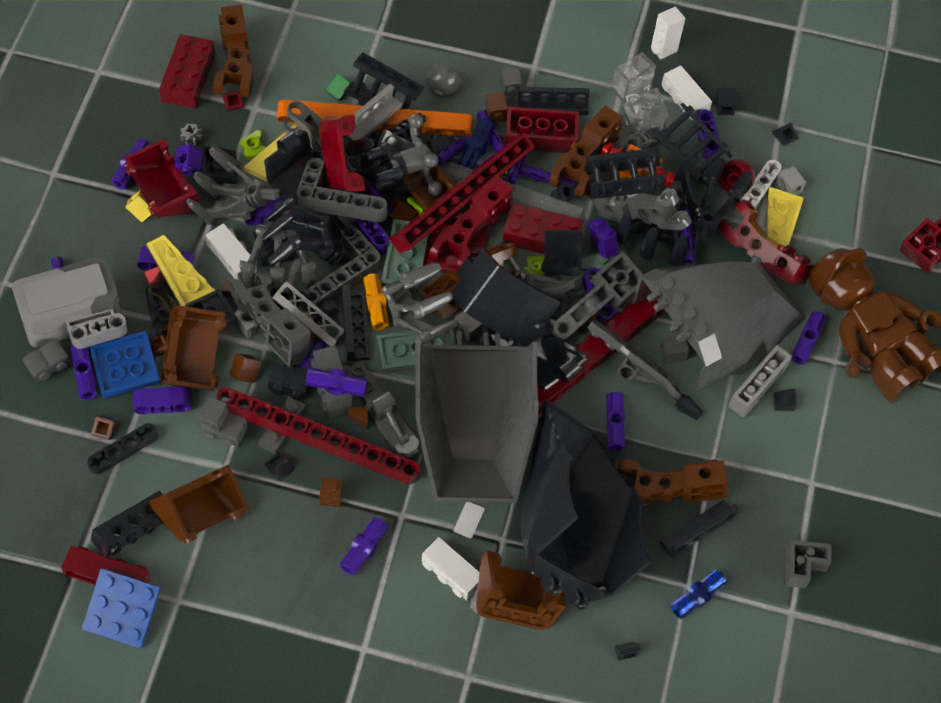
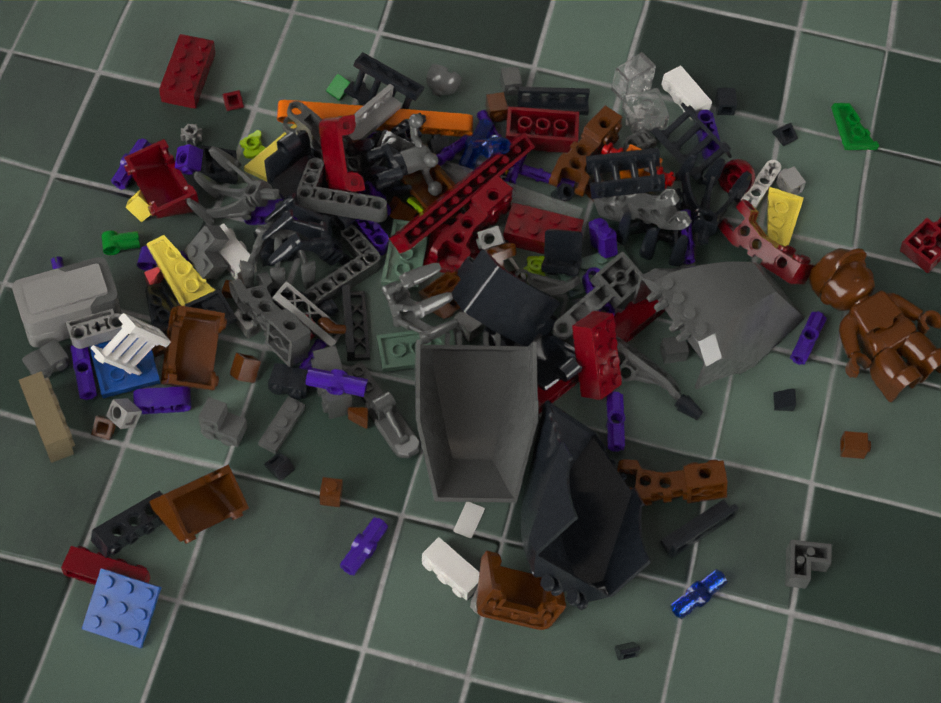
black beam [87,423,158,474] -> none
reddish brown brick [213,5,253,97] -> none
dark red beam [217,387,419,484] -> none
light orange piece [363,273,389,331] -> none
white brick [651,6,685,59] -> none
light grey brick [728,345,792,418] -> none
none -> dark tan brick [19,371,75,463]
none -> white fence [91,313,171,376]
none -> green piece [101,231,140,255]
none -> light grey brick [106,398,142,429]
none -> dark grey brick [183,225,229,279]
none -> reddish brown arm [317,317,346,334]
none -> clear blue piece [472,134,511,158]
none -> light grey brick [476,226,505,250]
none -> dark red brick [572,311,622,400]
none -> green wing [831,103,879,150]
none -> reddish brown brick [840,431,871,459]

